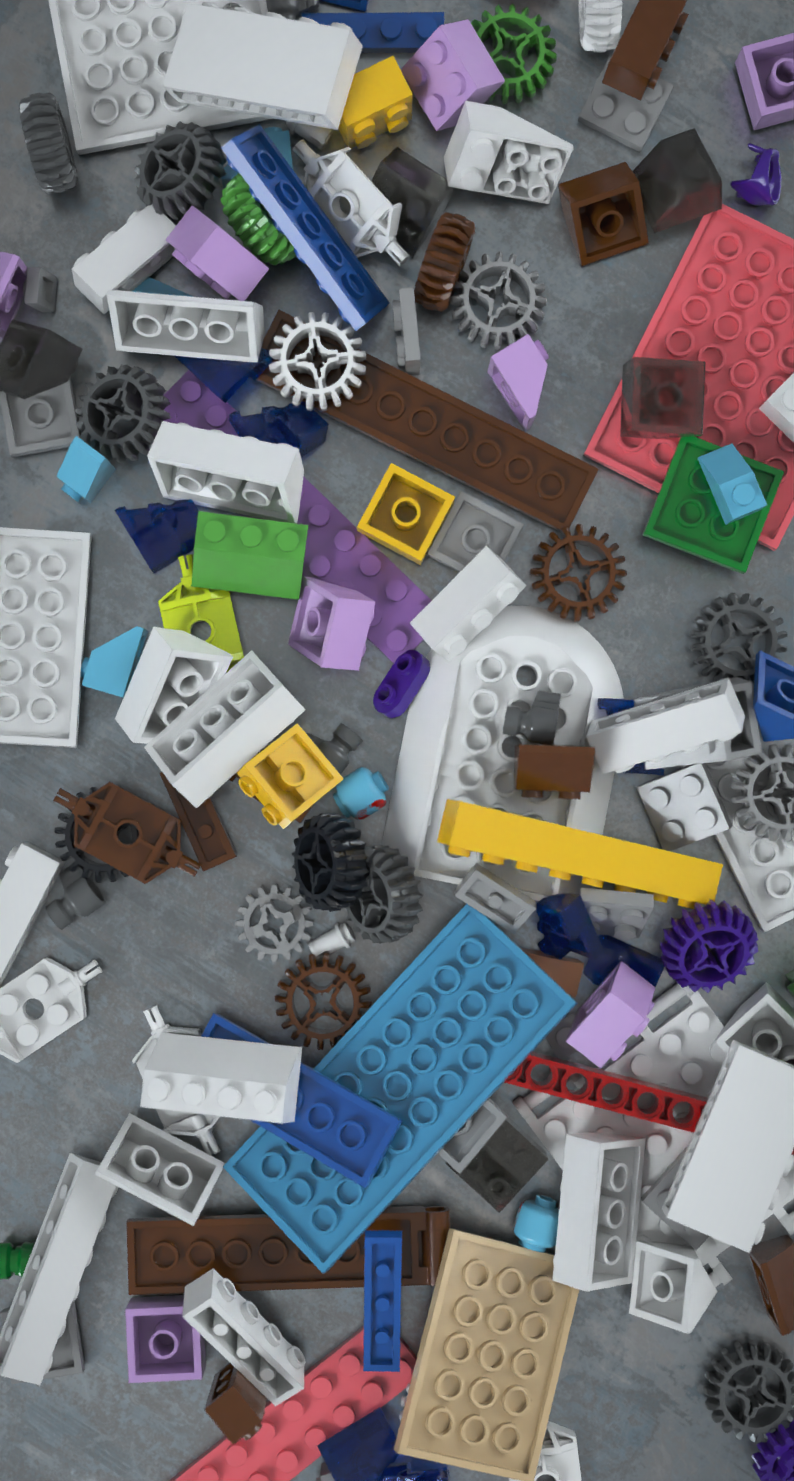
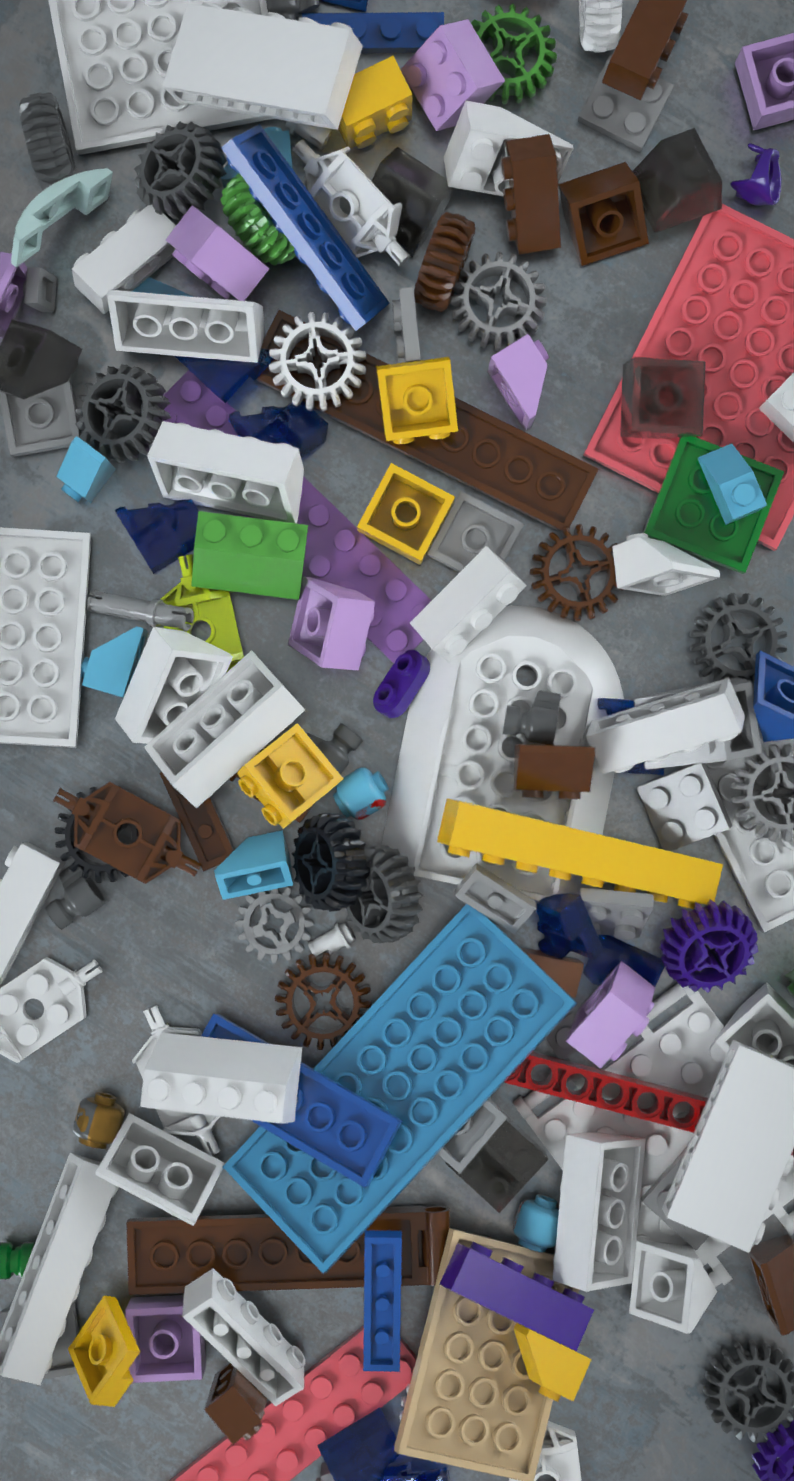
none -> light aqua slope [11,168,113,267]
none -> yellow plate [68,1295,140,1407]
none -> pearl gold head [73,1092,125,1149]
none -> light grey pin [87,590,194,631]
none -> medium azure slope [214,830,293,900]
none -> yellow plate [376,357,458,444]
none -> dark purple brick [439,1242,594,1351]
none -> reddish brown brick [501,134,561,255]
none -> yellow slope [514,1322,592,1402]
none -> white slope [612,533,720,596]

